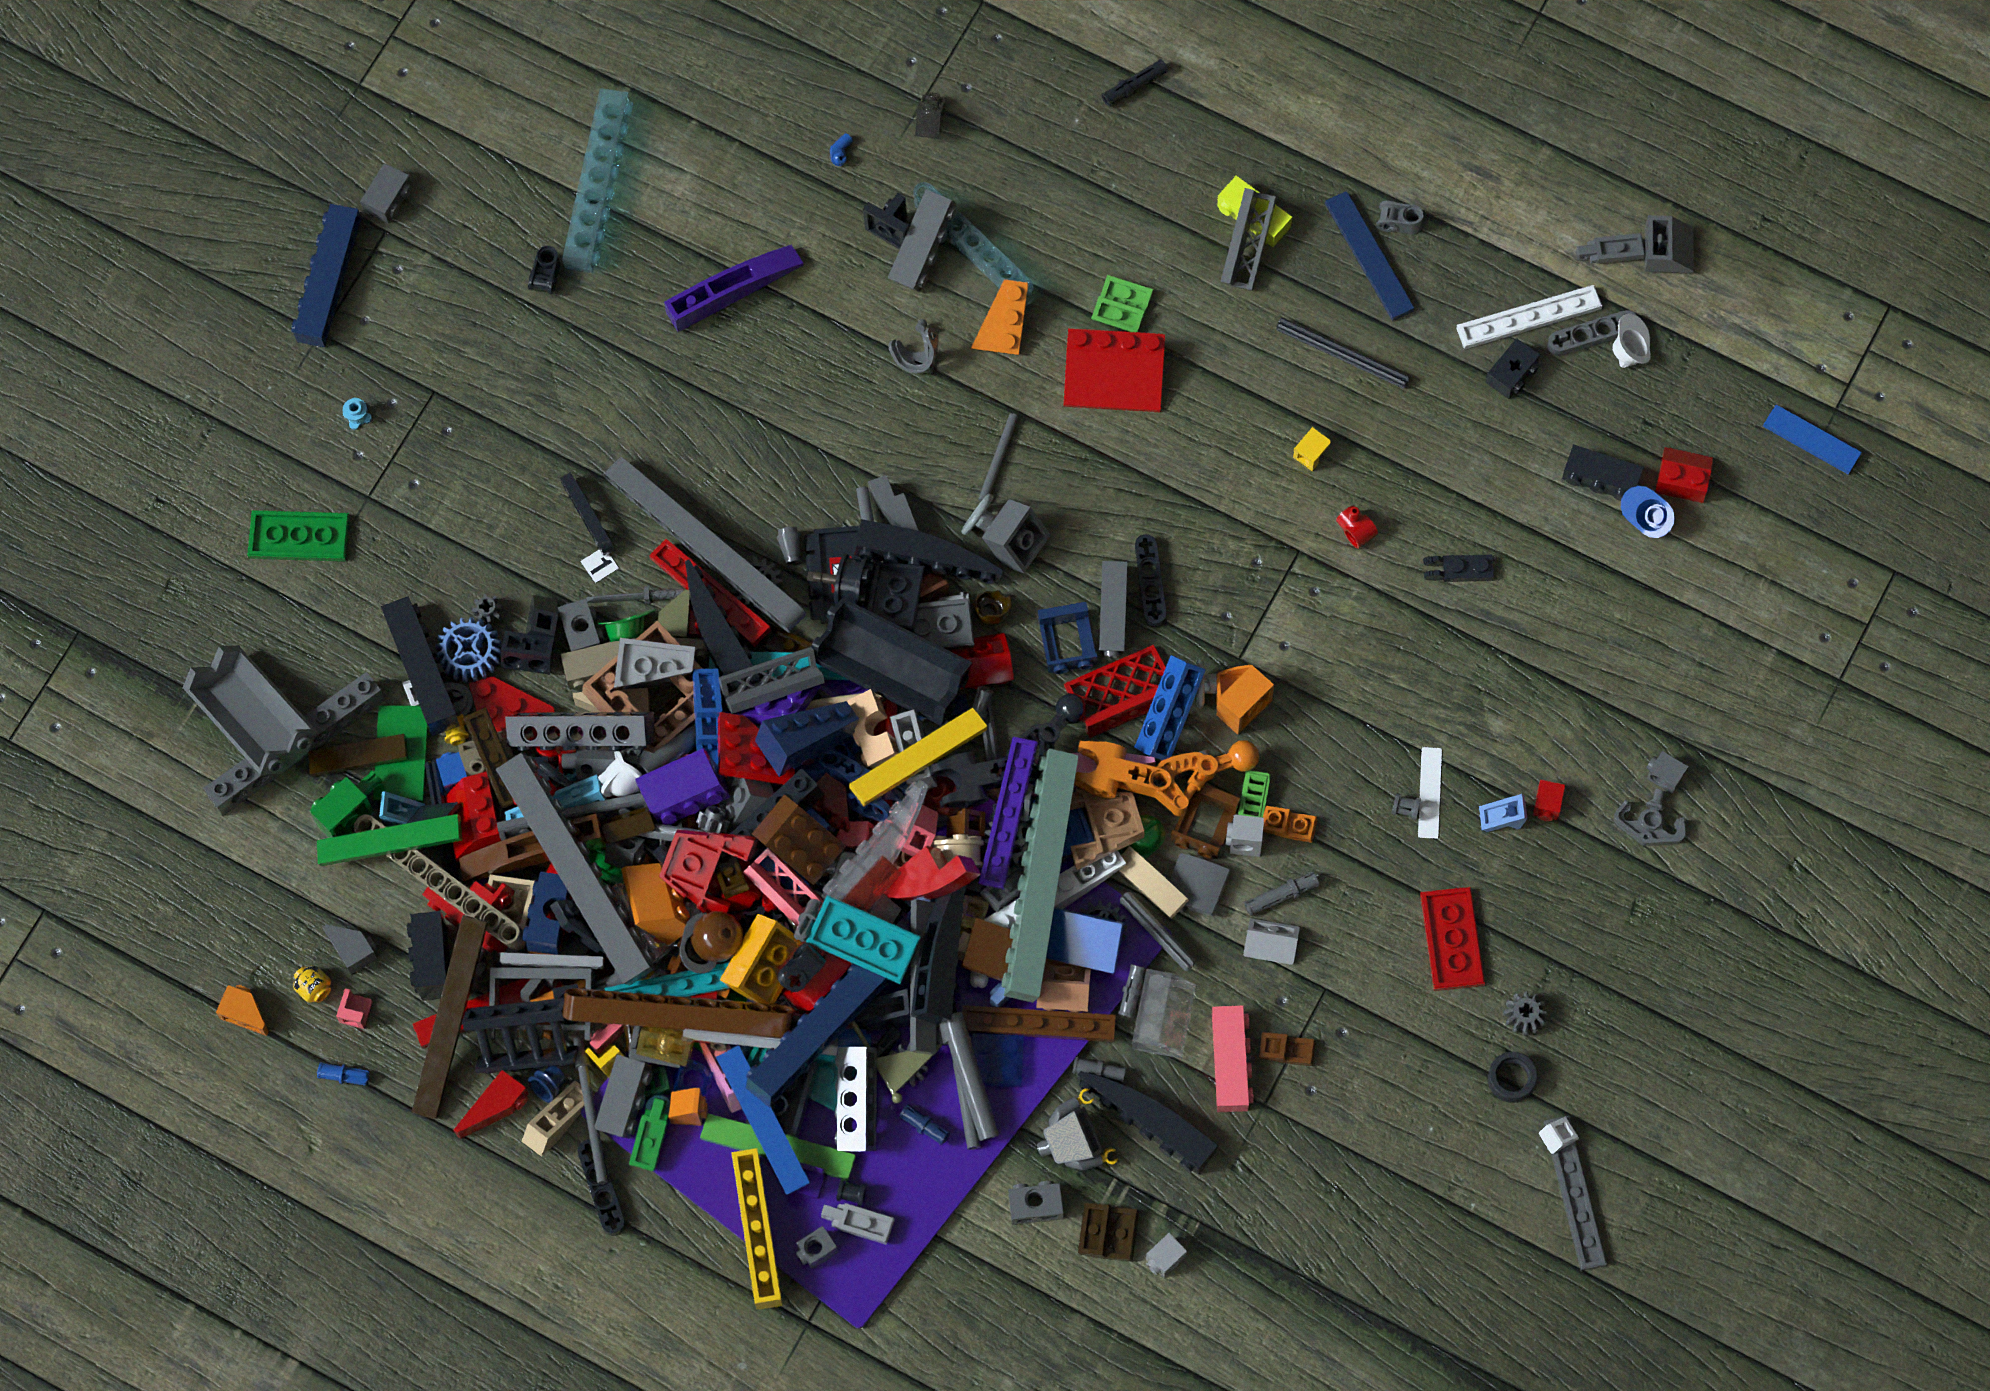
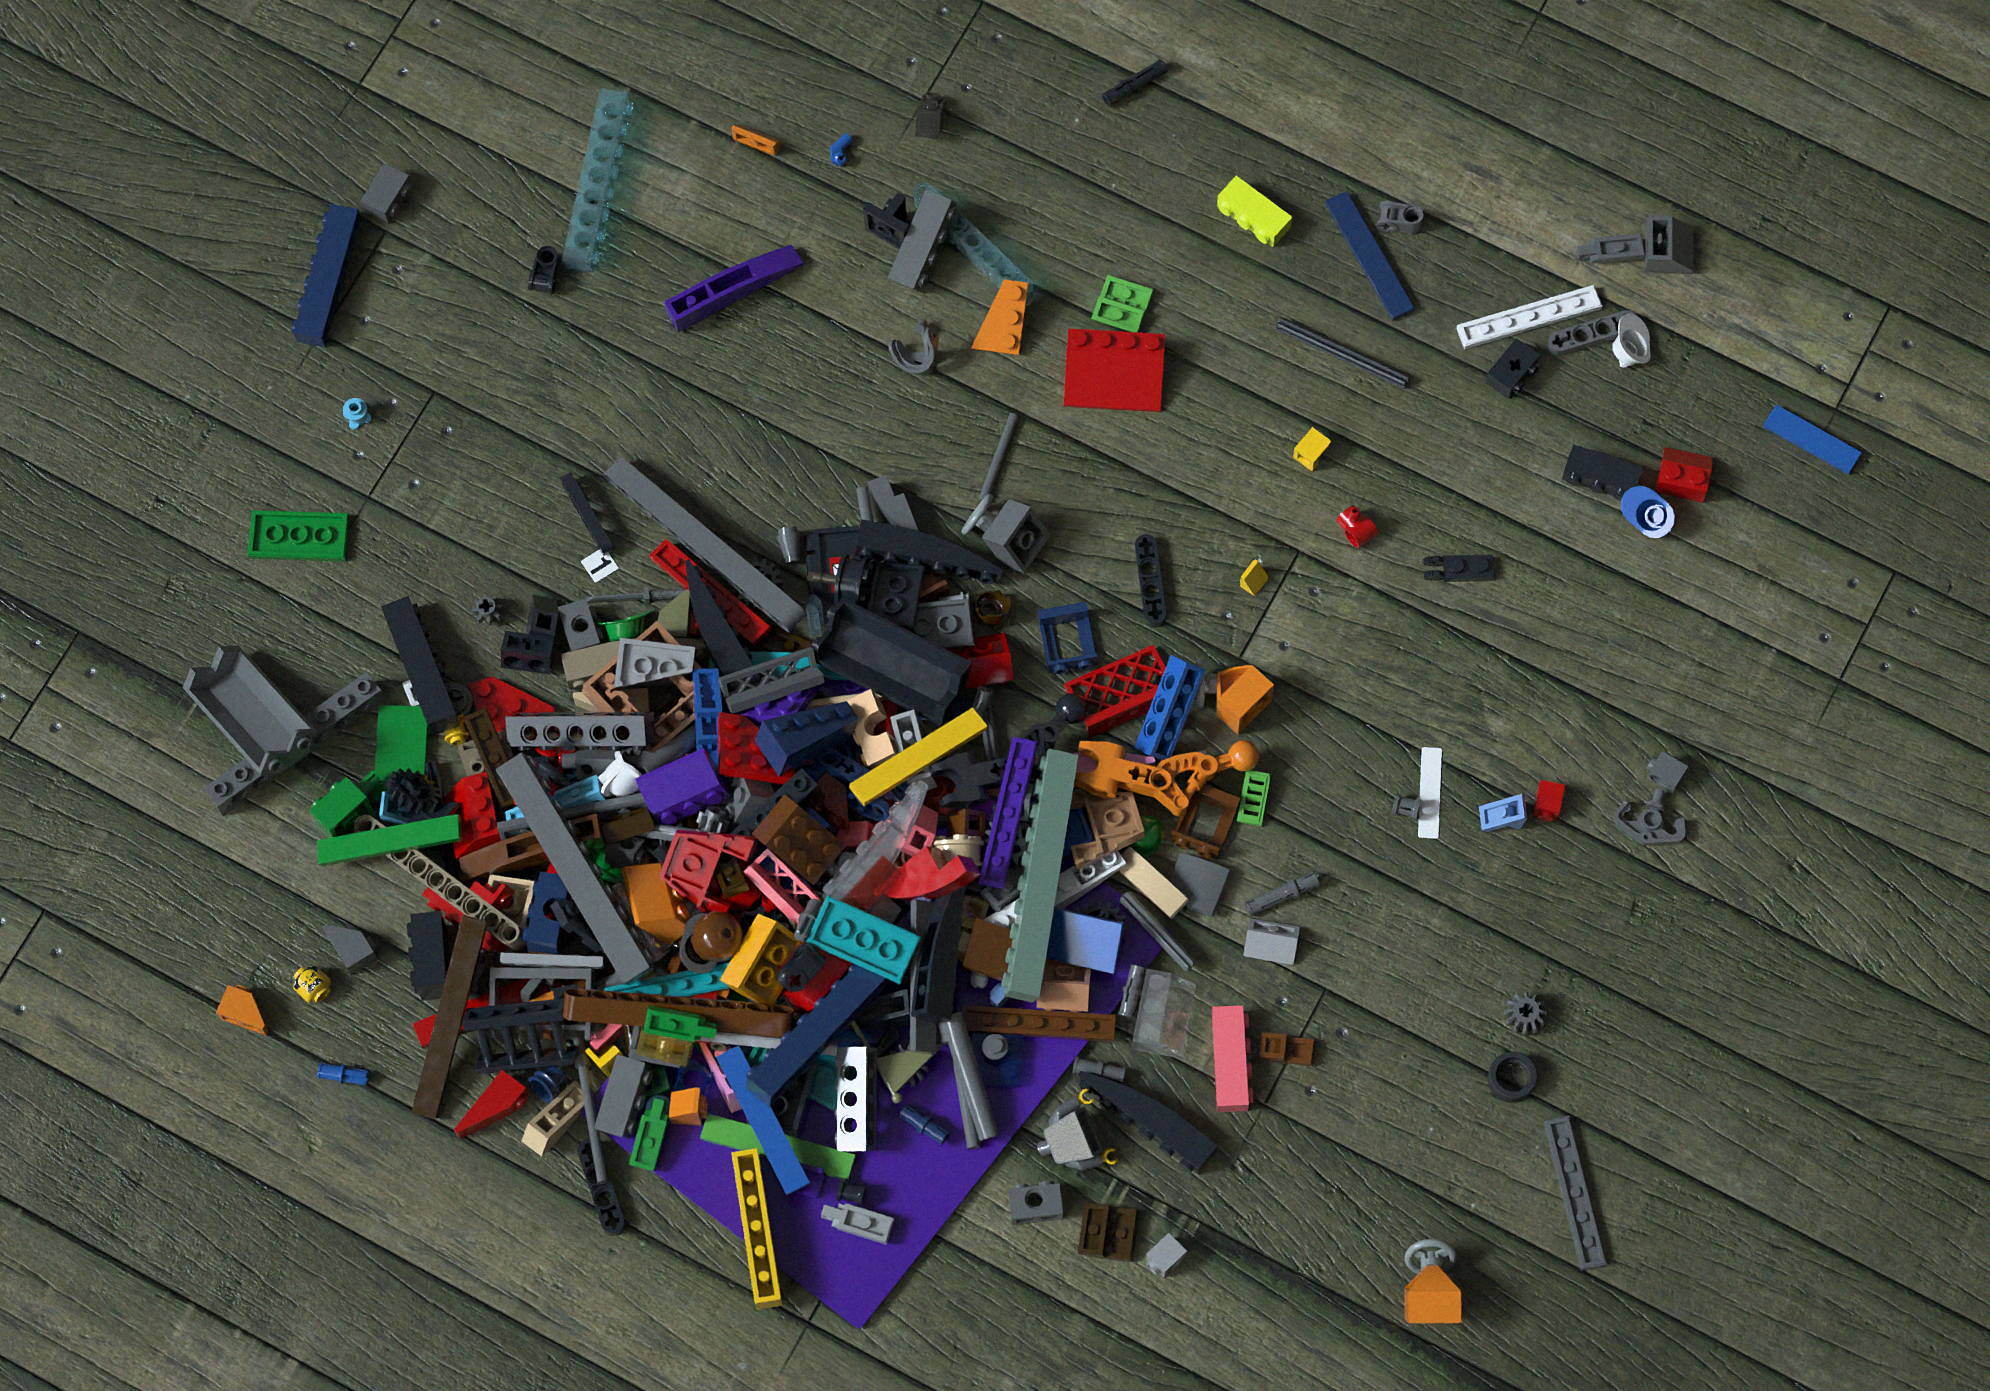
dark brown tile [308,734,408,777] -> none
coral panel [336,988,373,1029] -> none
medium blue gear [435,617,502,683] -> none
blue brick [436,752,467,794] -> none
dark grey brick [796,1226,838,1269] -> none
dark grey slope [1099,561,1127,657] -> none
dark grey fence [1221,188,1277,291] -> none
light grey brick [1226,815,1264,857] -> none
orange slope [1263,806,1317,843] -> none
red tile [1420,887,1485,991] -> none
white slope [1539,1117,1579,1154] -> none
none -> black gear [386,768,441,814]
none -> green hinge [643,1005,717,1042]
none -> orange slope [732,124,782,156]
none -> clear light blue slope [806,595,824,636]
none -> dark grey plate [982,1034,1008,1060]
none -> yellow slope [1240,559,1268,596]
none -> orange piece [1404,1239,1461,1323]

